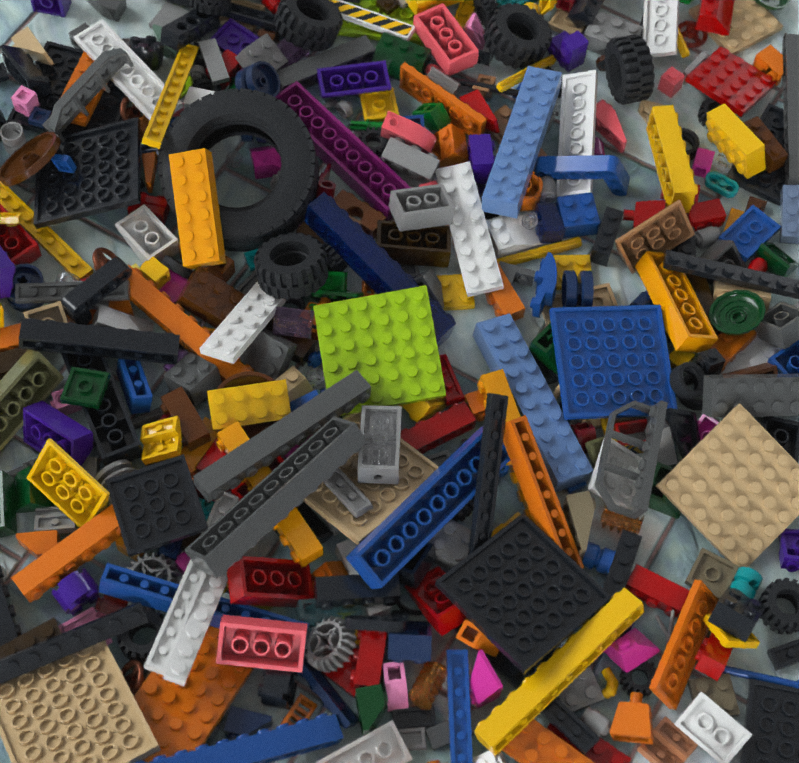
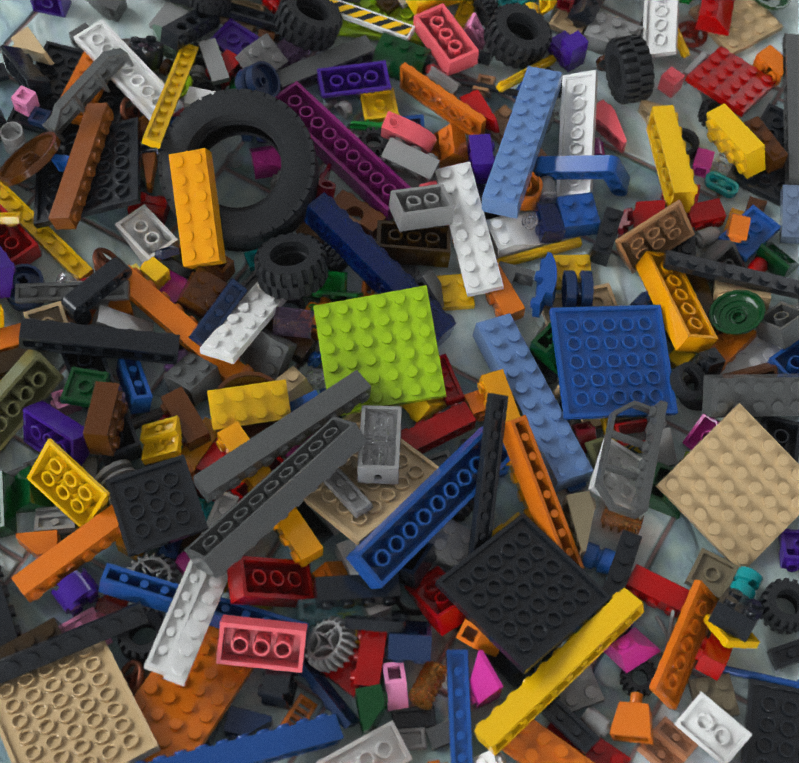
green slope [411,103,452,131] -> none
yellow arm [601,667,619,699] -> none
black wing [666,408,700,459] -> none
none -> dark orange brick [49,103,114,230]
none -> reddish brown brick [83,381,128,456]
none -> dark blue tile [154,245,180,259]
none -> reddish brown tile [159,58,173,76]
none -> dark blue plate [189,278,247,347]
none -> dark red slope [618,207,634,238]
none -> orange slope [726,213,751,243]

